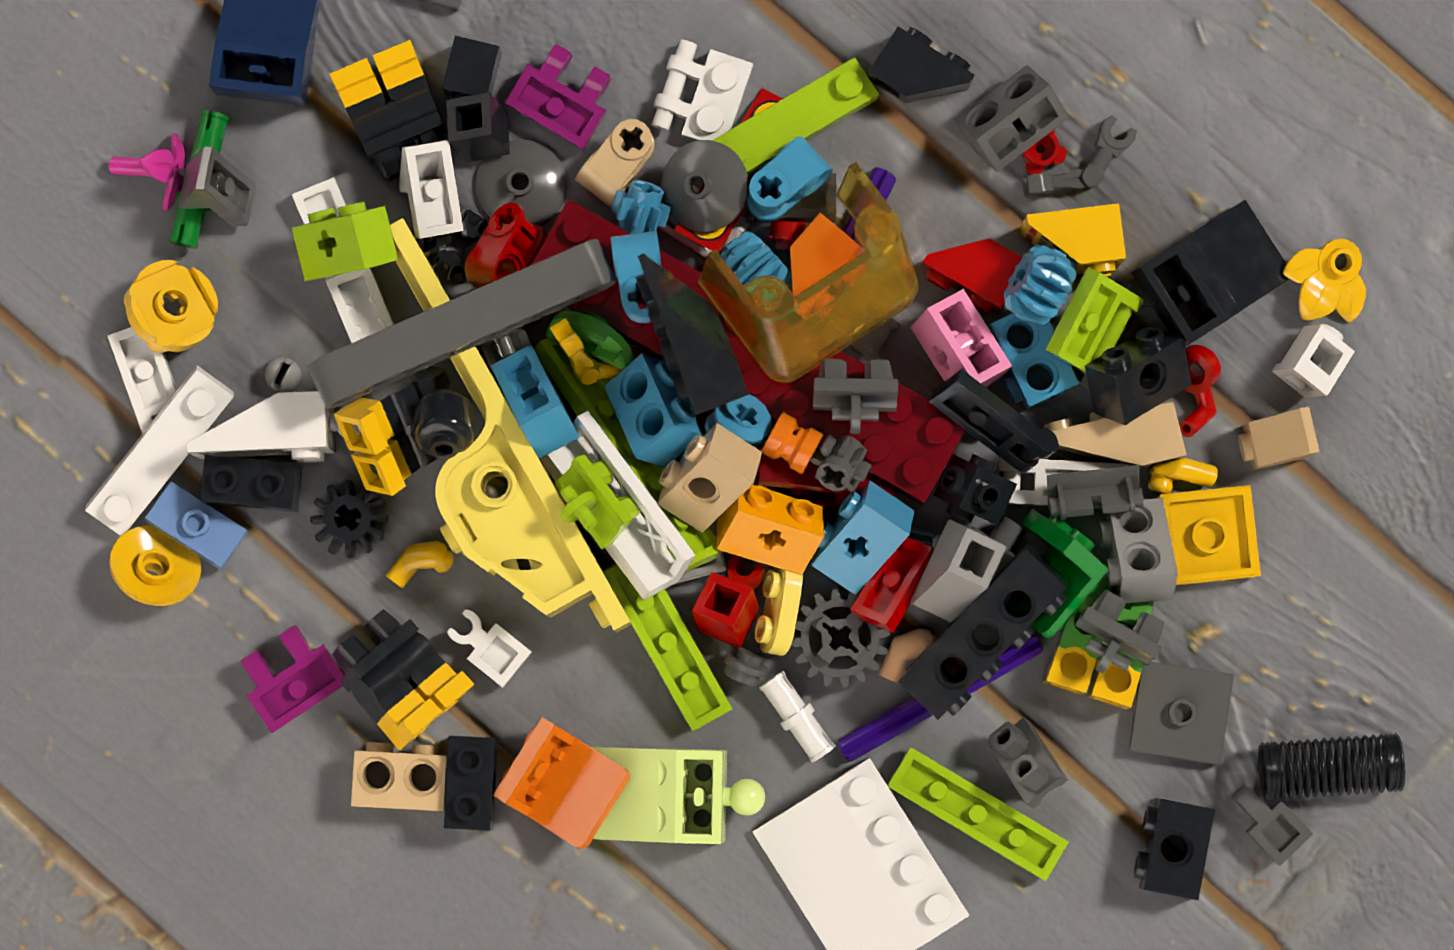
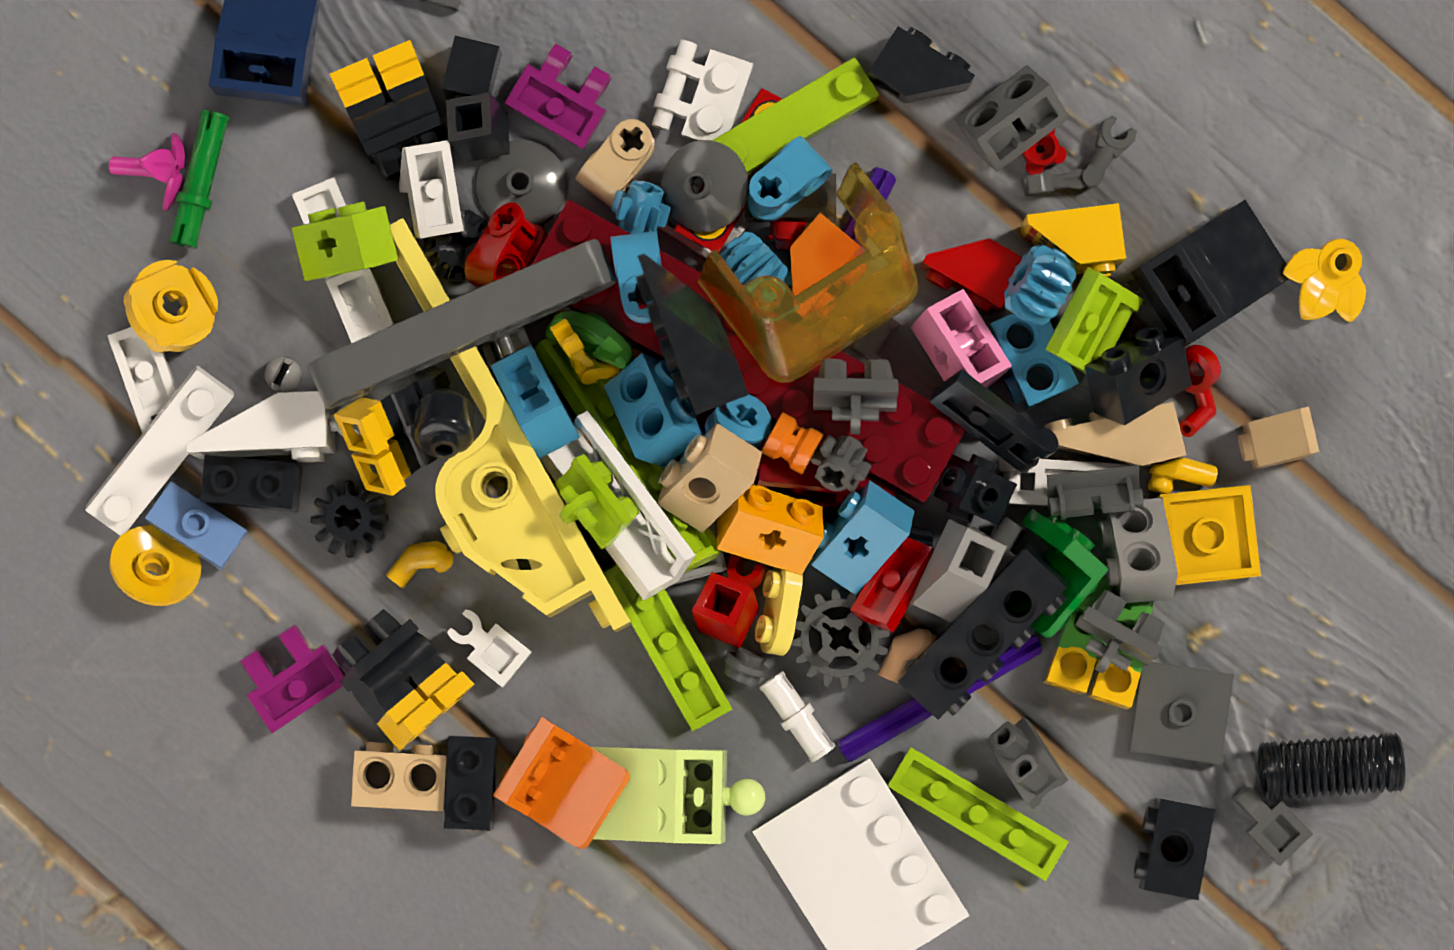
flat silver slope [179,147,256,226] -> none
white brick [1272,324,1355,398] -> none

